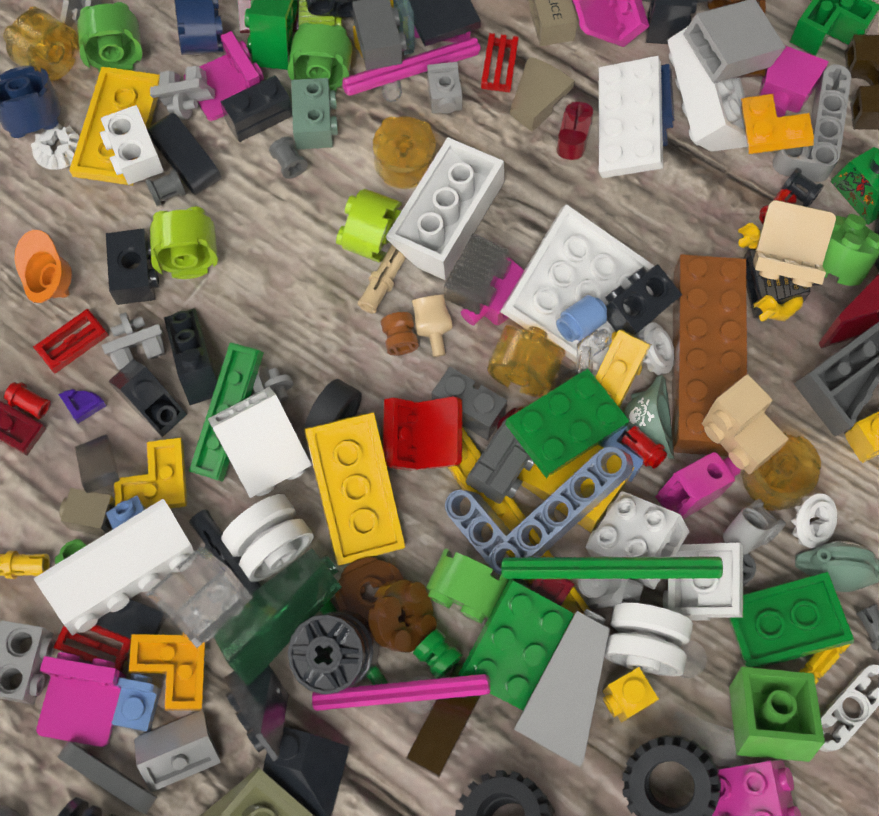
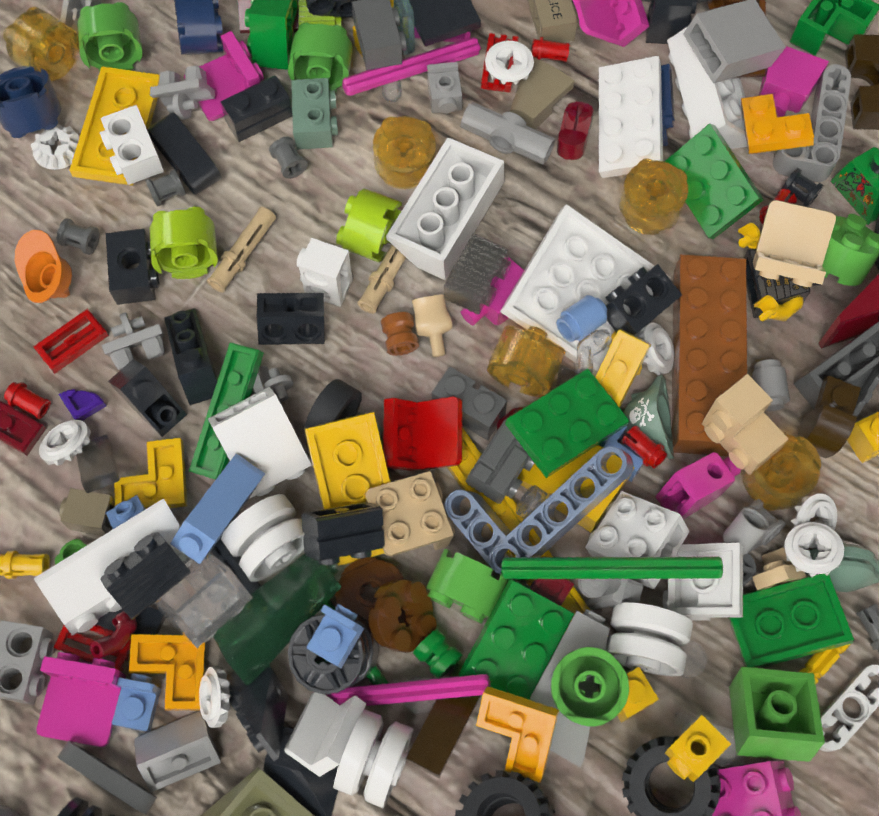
none -> white gear [39,420,91,466]
none -> dark grey bush [56,218,100,255]
none -> dark red arm [90,611,137,659]
none -> black brick [100,533,191,620]
none -> medium blue slope [170,454,265,564]
none -> white gear [199,667,231,728]
none -> tan pin [207,207,276,293]
none -> black brick [256,293,325,345]
none -> white panel [284,692,366,777]
none -> white brick [297,238,353,307]
none -> black brick [301,502,385,565]
none -> medium blue bracket [306,604,364,668]
none -> white wheel [333,709,413,809]
none -> tan bracket [366,471,455,556]
none -> light grey piece [461,102,555,164]
none -> light orange plate [476,686,559,783]
none -> white gear [485,41,534,85]
none -> clear tile [516,485,548,519]
none -> red pin [531,36,570,63]
none -> bright green brick [550,647,629,726]
none -> clear yellow brick [619,158,688,235]
none -> plate [663,123,764,239]
none -> yellow brick [665,715,731,782]
none -> light grey brick [751,359,790,411]
none -> tan bracket [752,547,807,590]
none -> white gear [784,522,844,577]
none -> dark brown brick [794,376,861,458]

